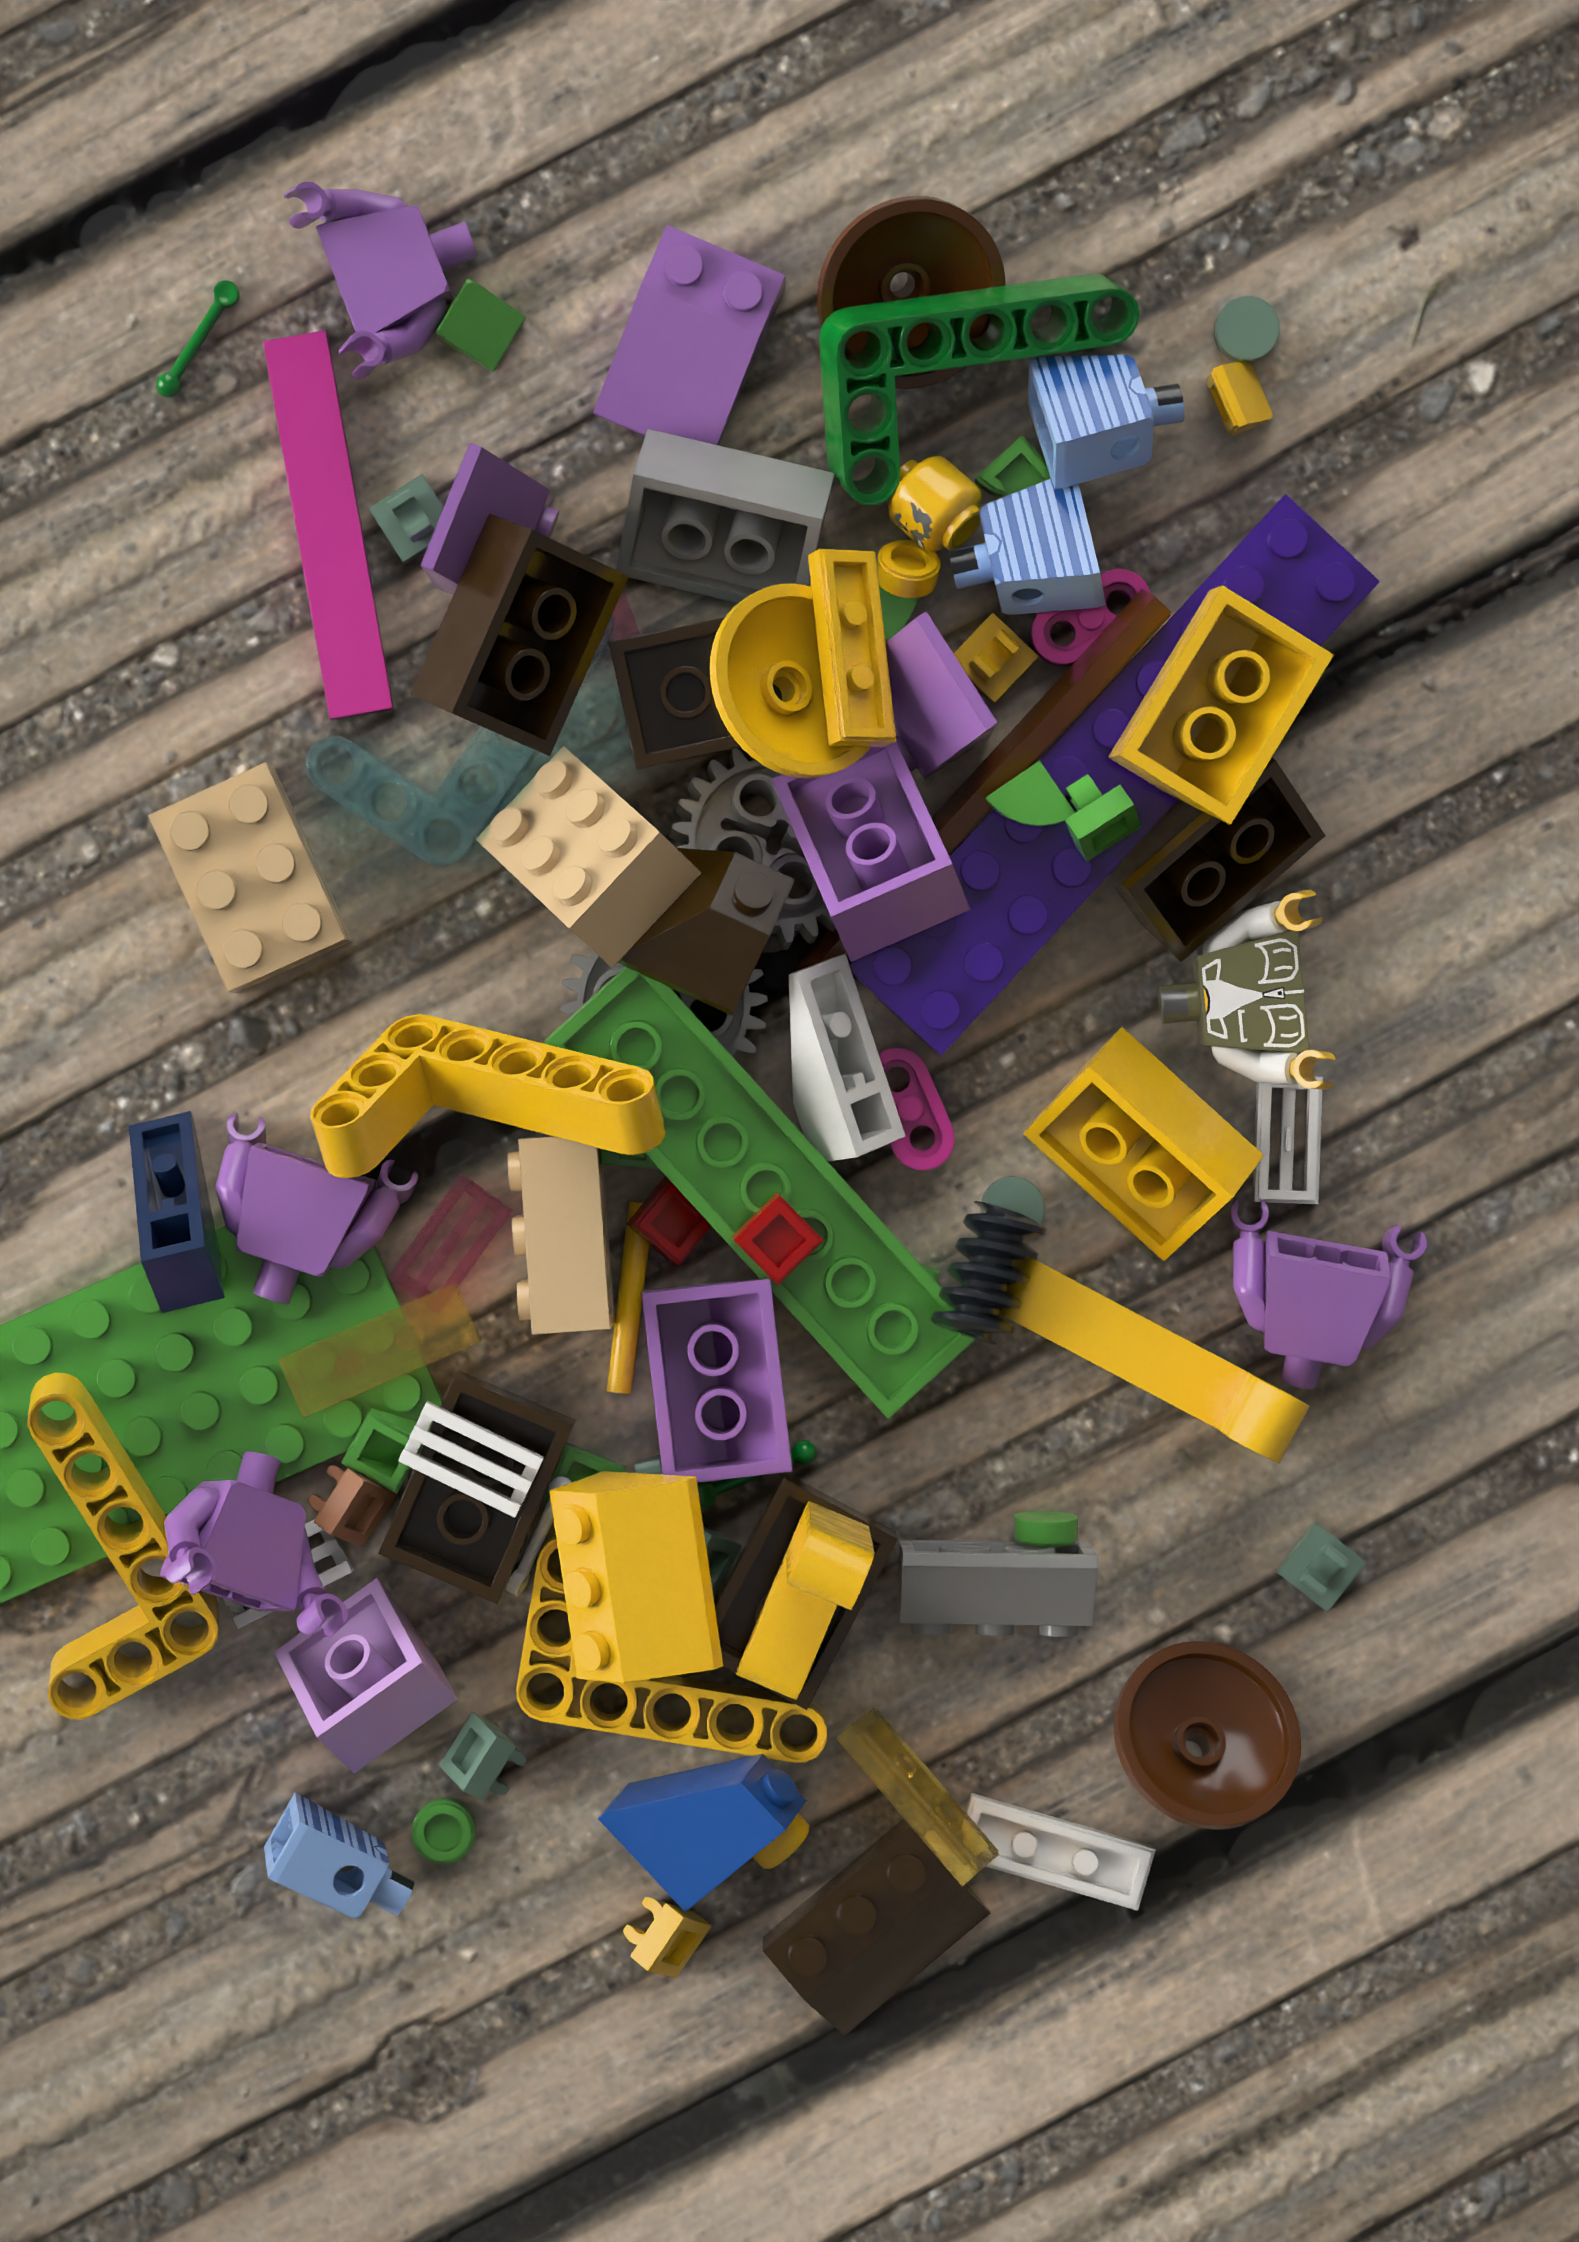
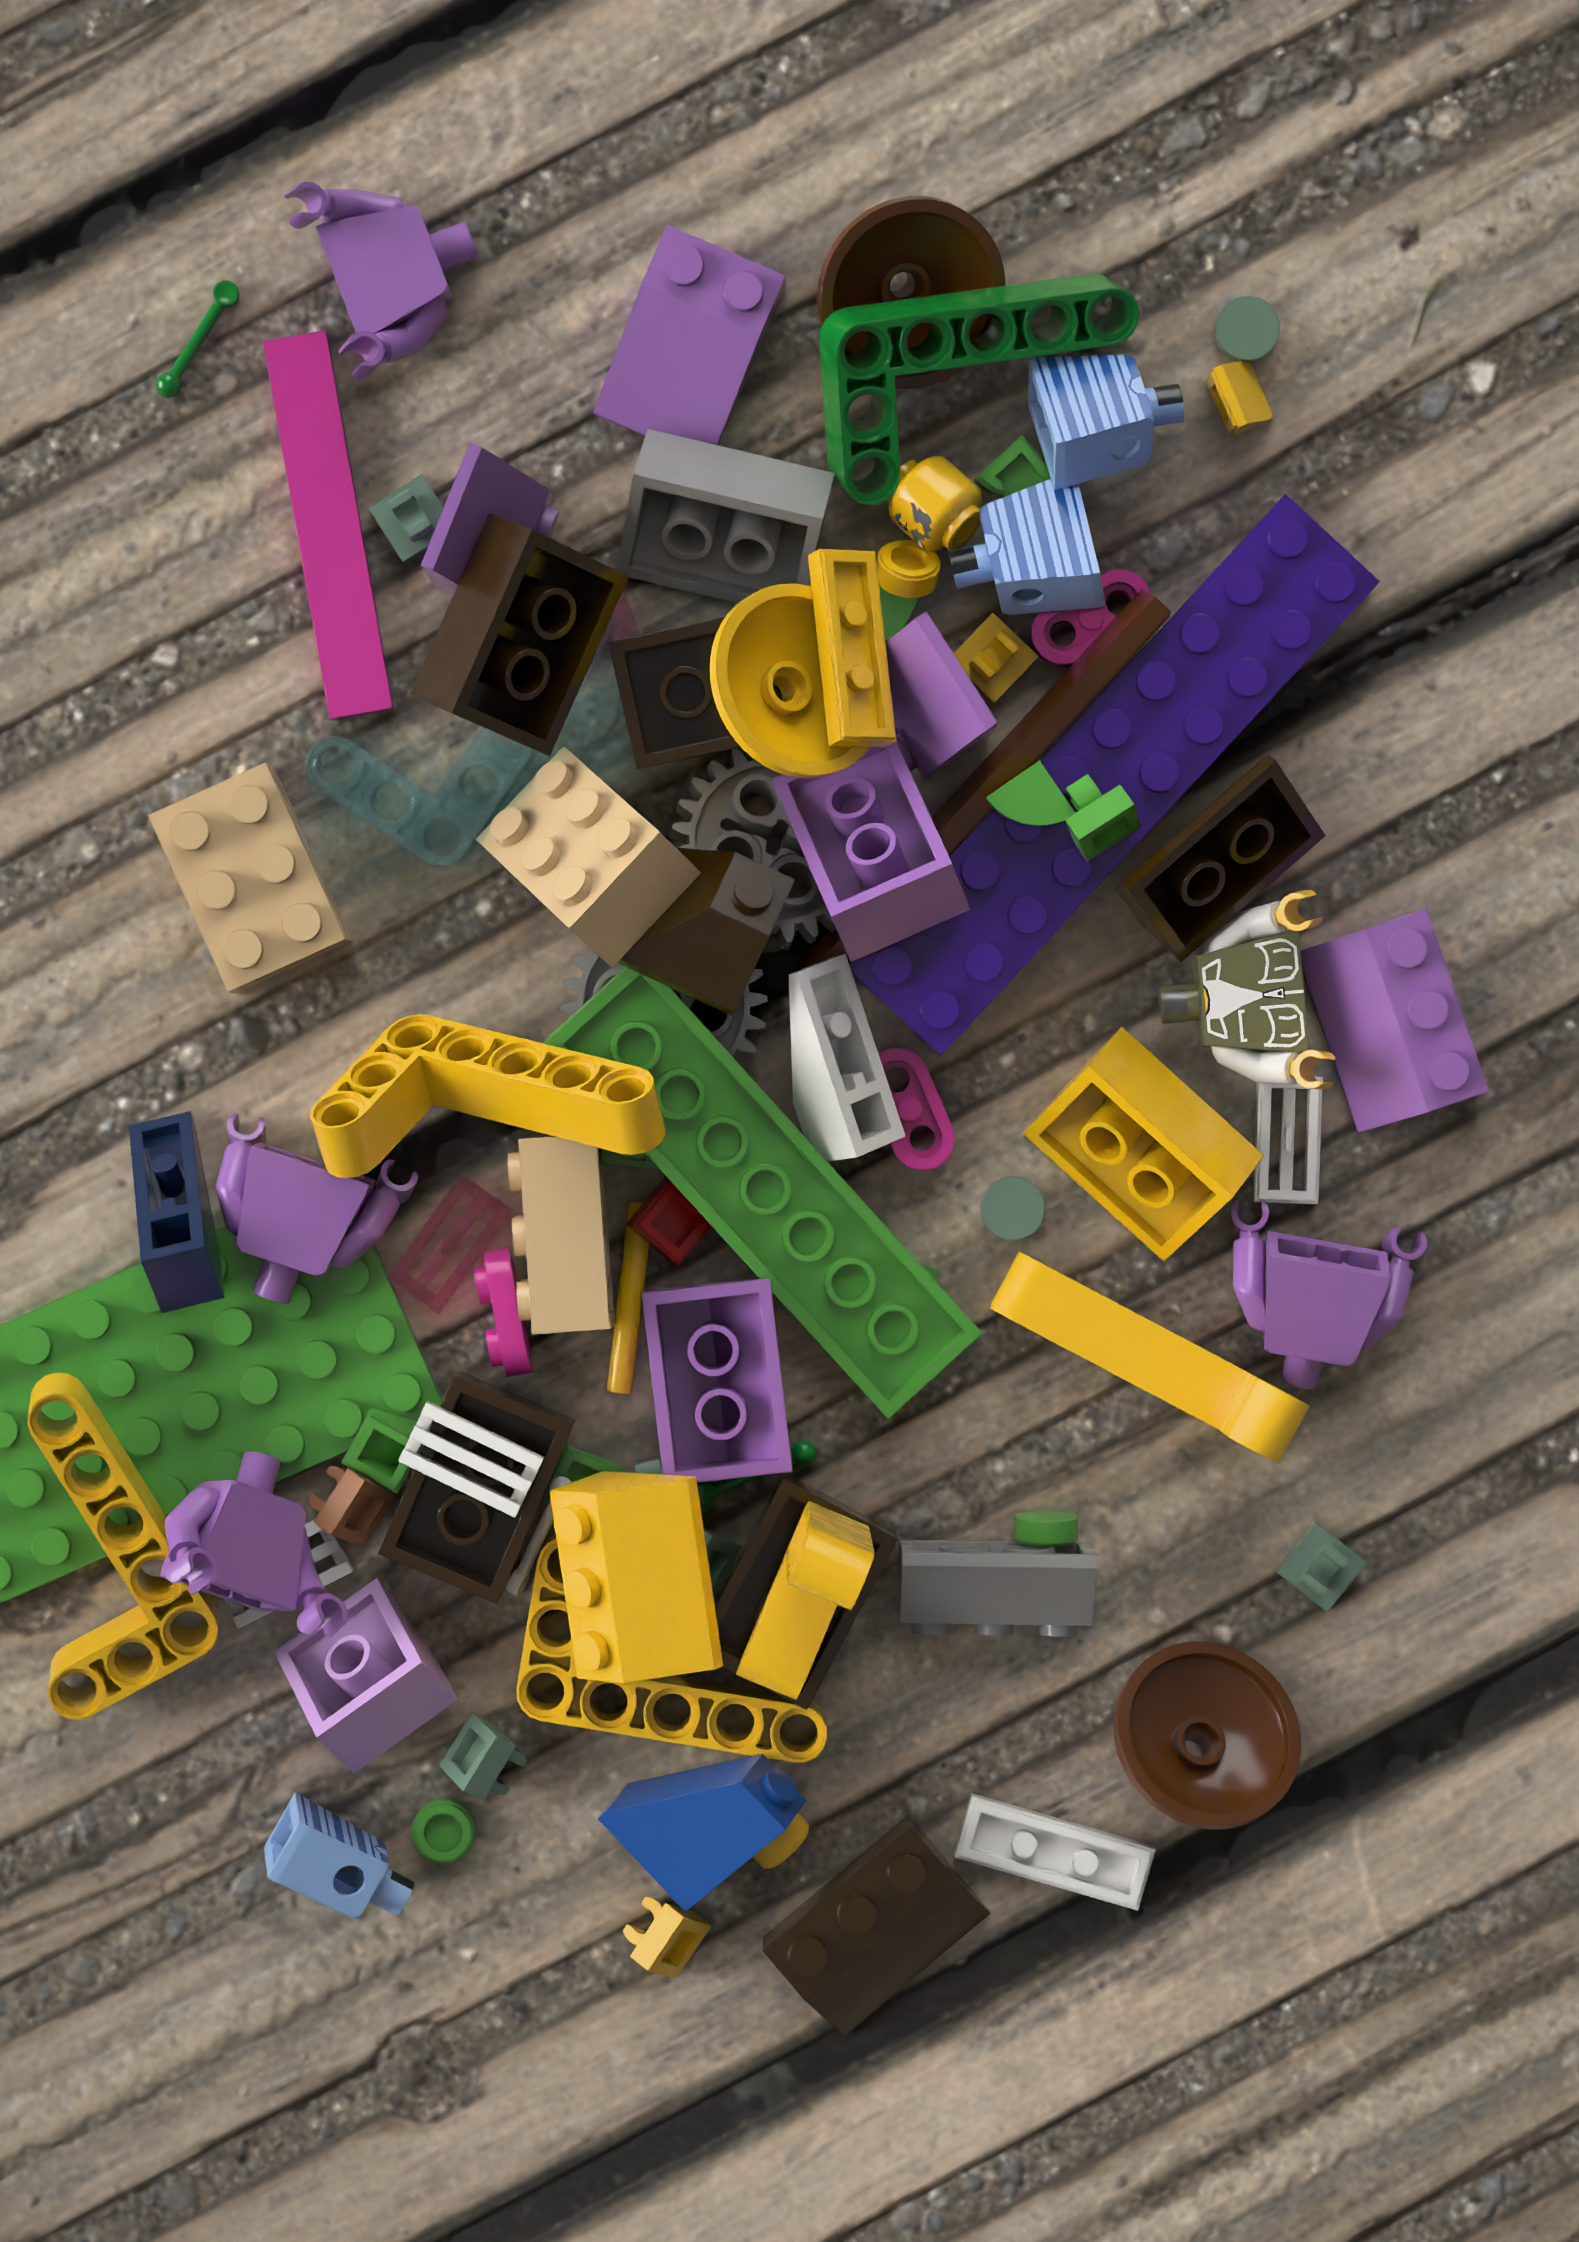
clear yellow tile [278,1282,482,1418] -> none
bright green slope [436,278,526,373] -> none
red tile [731,1192,824,1285] -> none
clear yellow tile [836,1708,999,1886] -> none
black piece [931,1201,1047,1344] -> none
yellow slope [1108,585,1334,824] -> none
none -> dark pink plate [474,1247,533,1377]
none -> medium lavender slope [1300,908,1489,1132]

